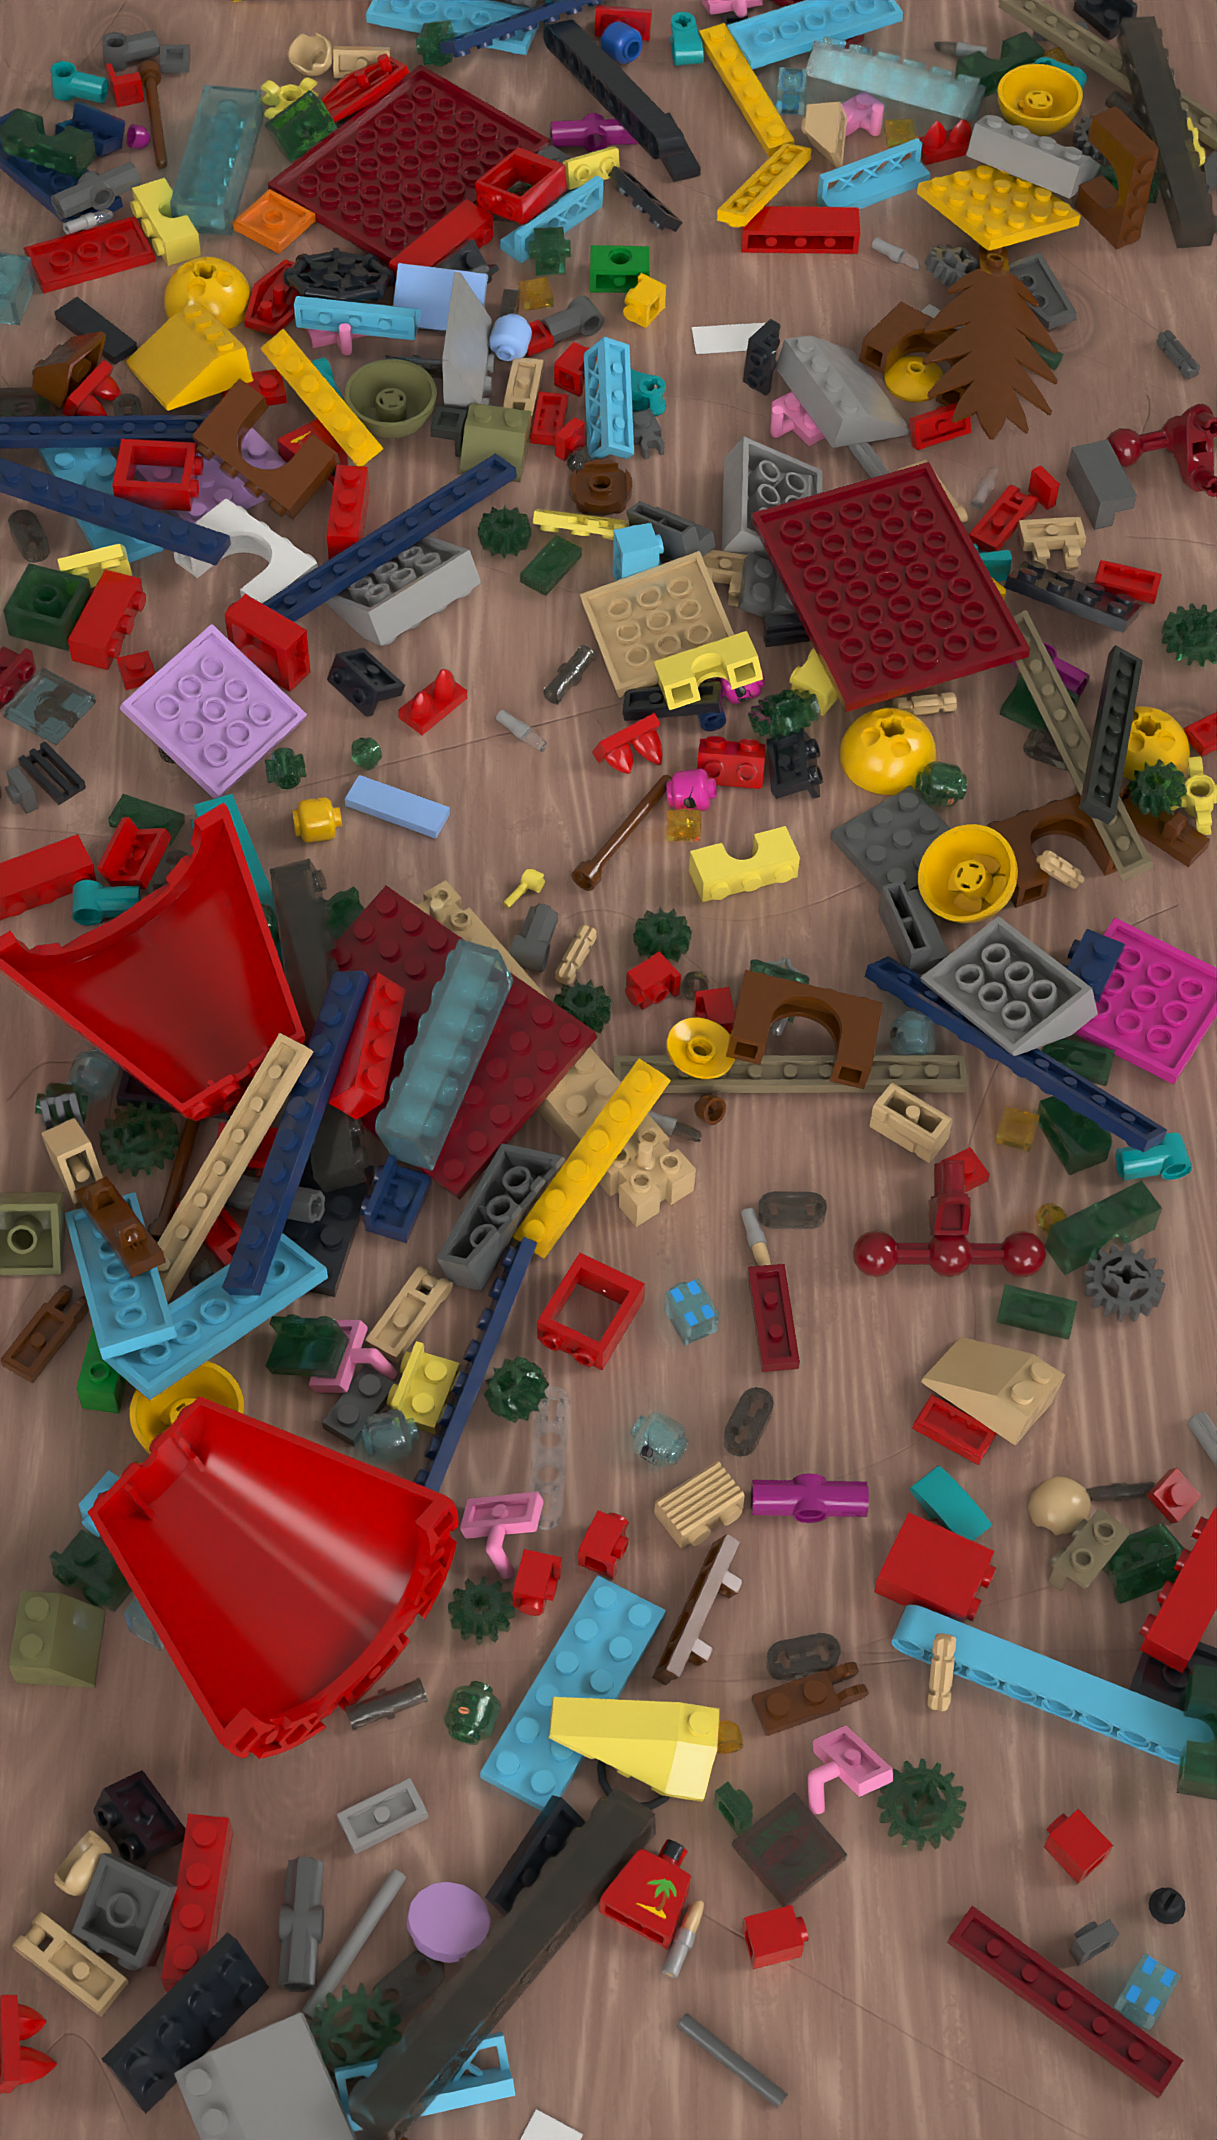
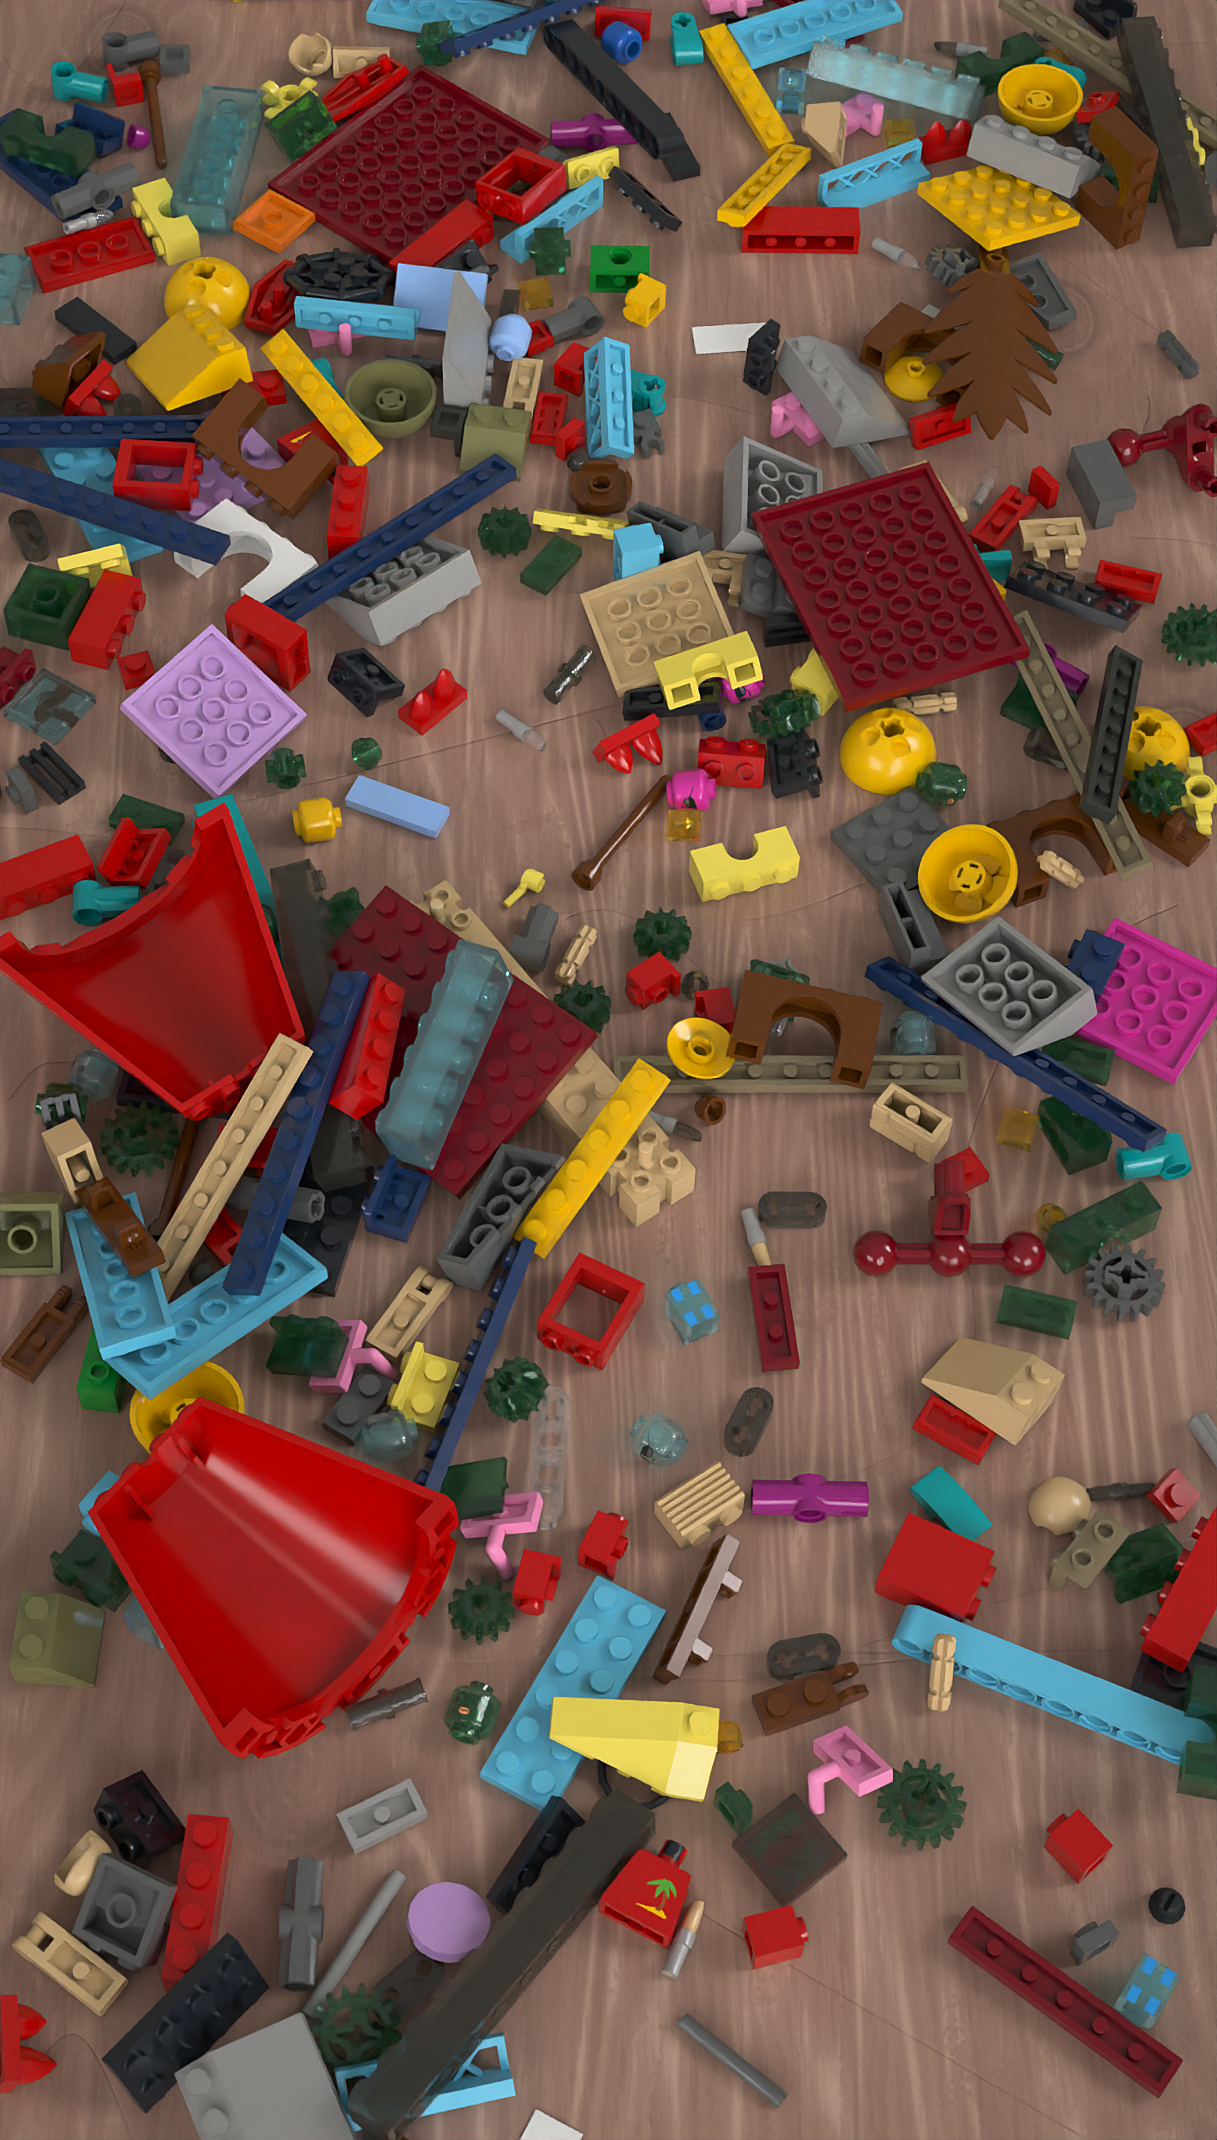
none -> clear green piece [439,1456,509,1520]
none -> red plate [1076,90,1119,123]

